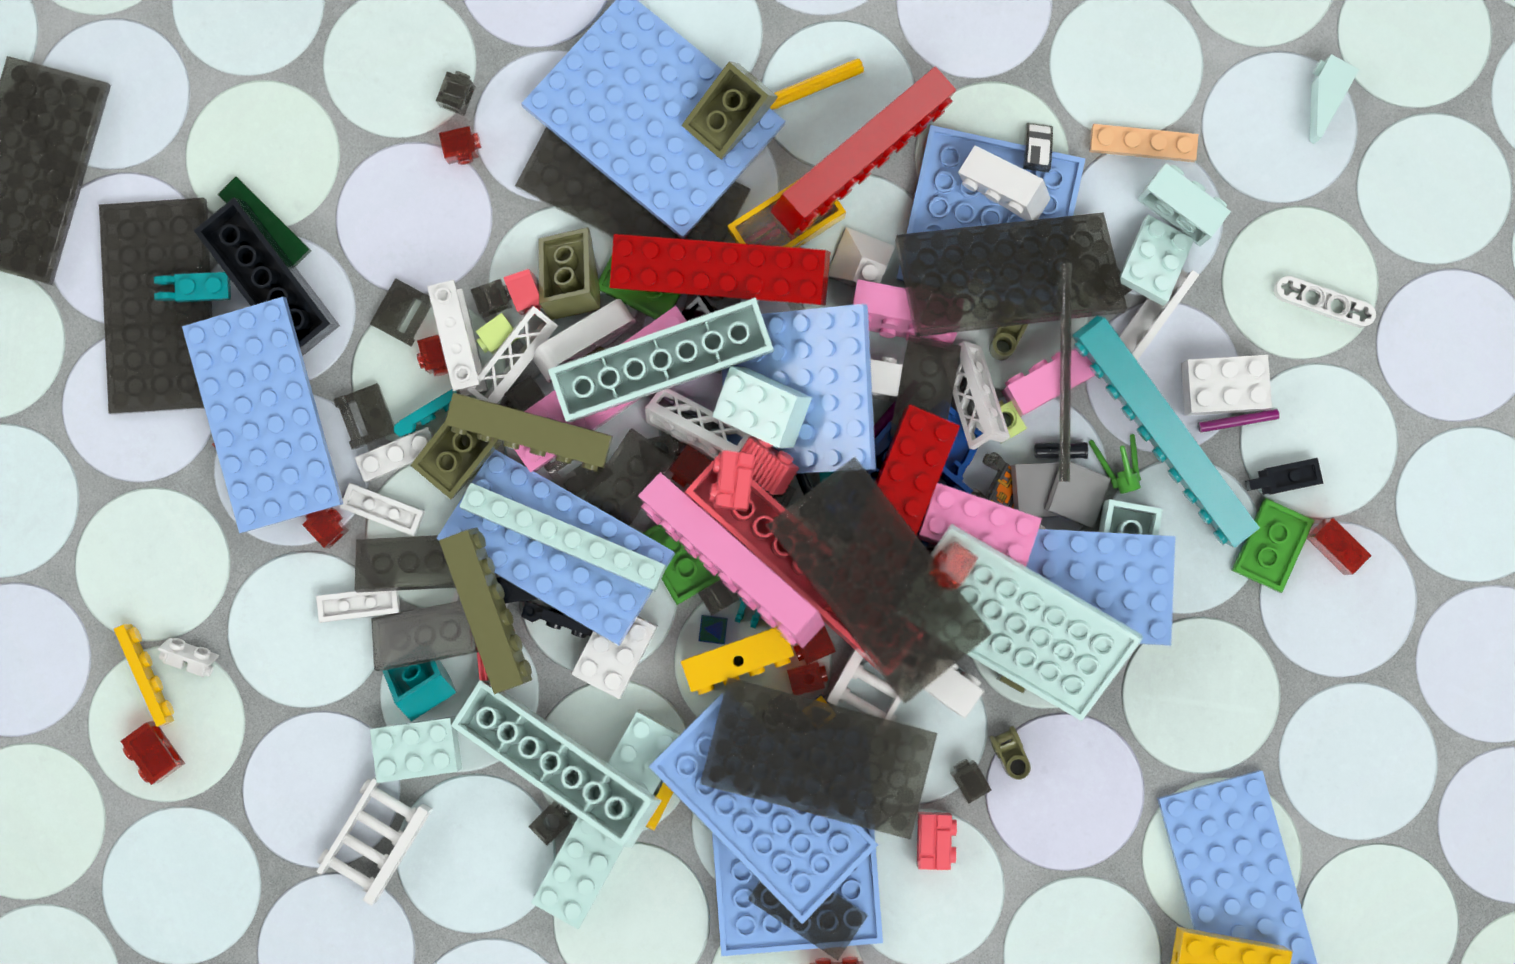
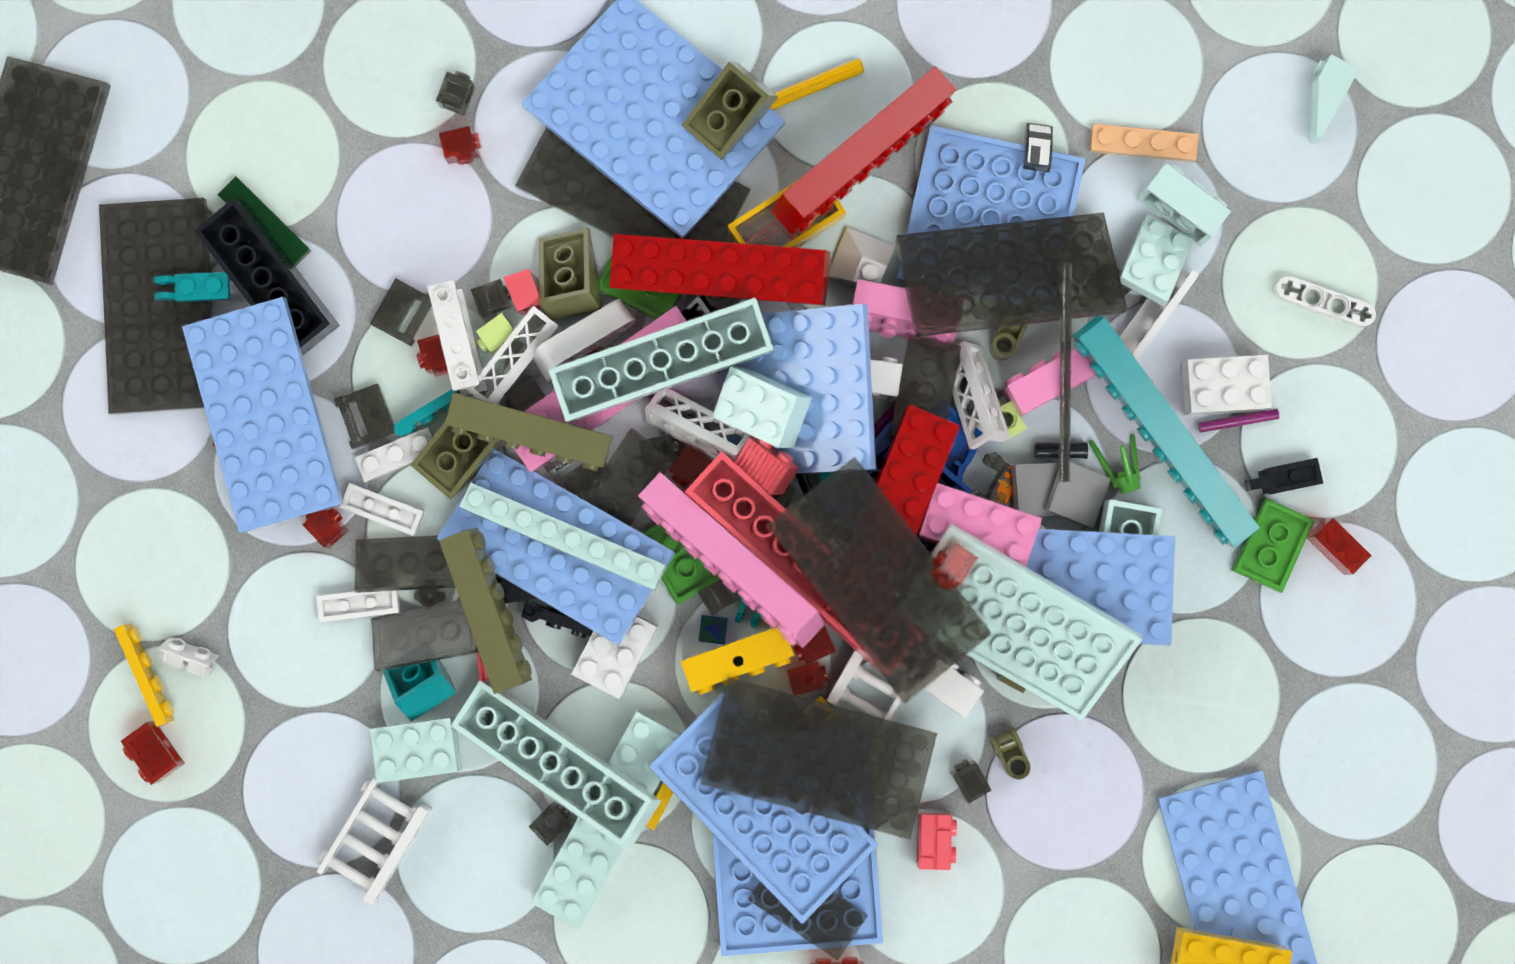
coral brick [709,450,755,511] -> none
white wedge [958,146,1051,225] -> none
none -> clear smoke plate [414,580,446,612]

